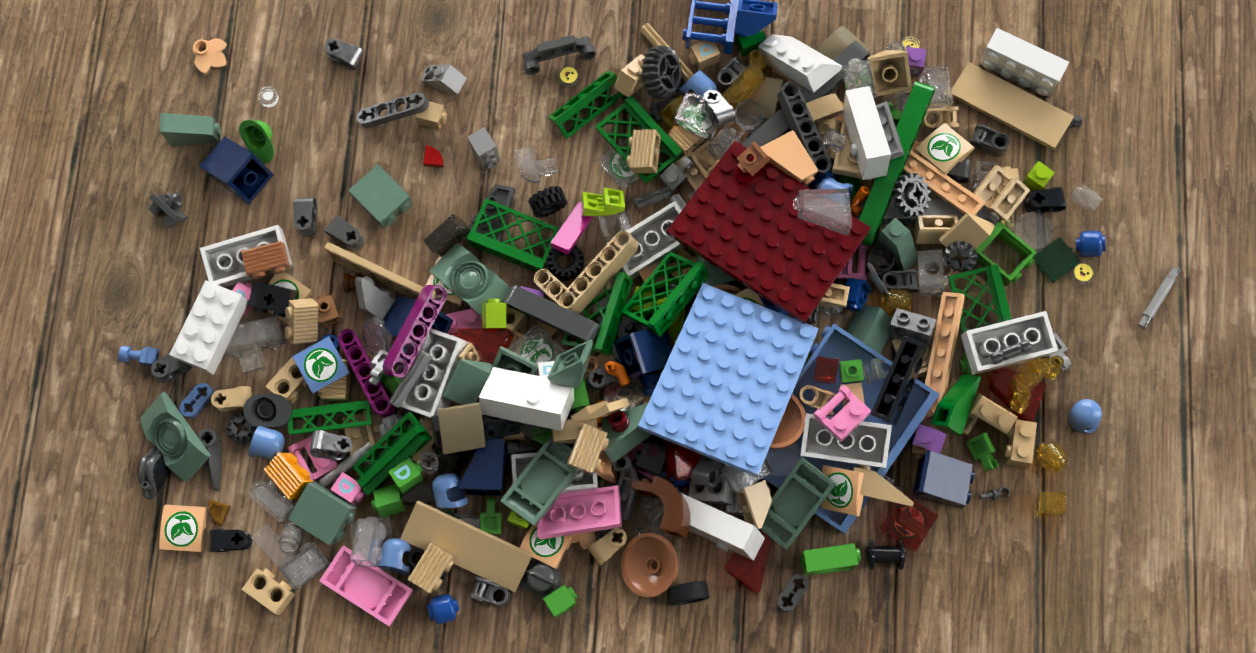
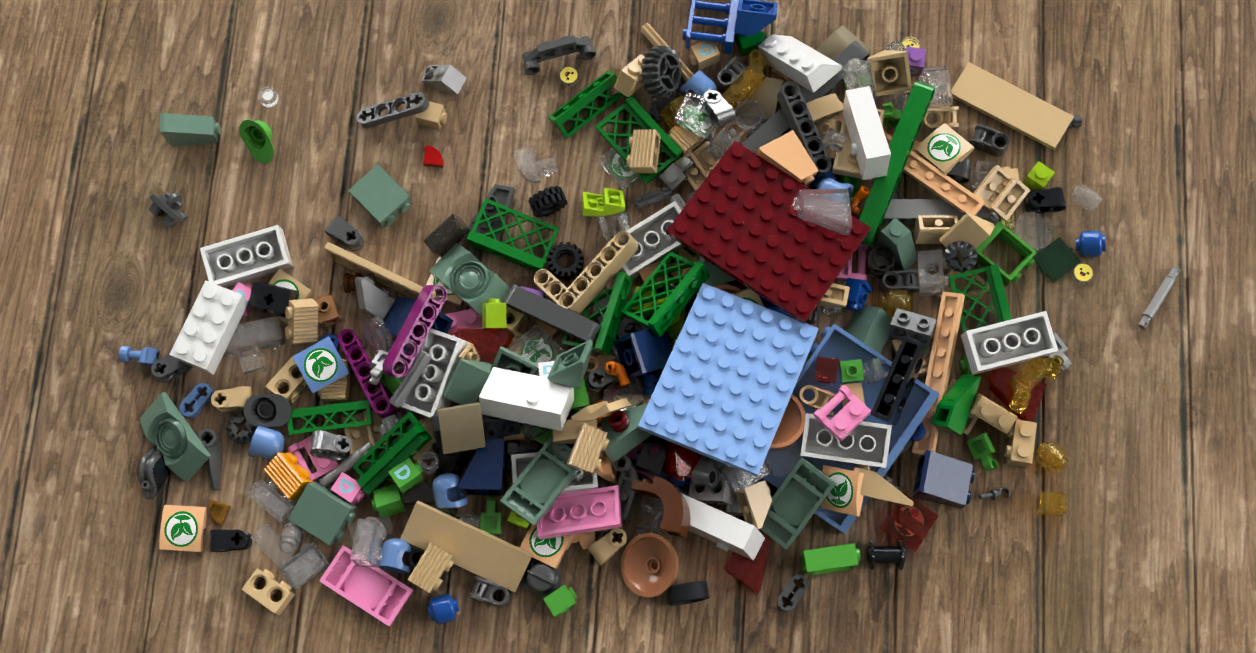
light nougat plate [192,38,227,73] -> none
dark blue slope [199,136,274,204] -> none
nougat brick [241,241,290,279] -> none
dark grey piece [293,197,317,237] -> none
flat silver piece [325,38,364,70] -> none
light grey brick [467,127,500,170] -> none
tile [550,202,594,255] -> none
nougat brick [737,141,771,176] -> none
white sticker [867,263,890,295] -> none
light grey tile [876,101,904,160] -> none
dark grey gear [891,173,931,217] -> none
medium lavender brick [912,424,947,454] -> none
white brick [979,28,1069,97] -> none
dark grey axle [990,340,1032,364] -> none
medium blue helmet [1068,399,1102,434] -> none

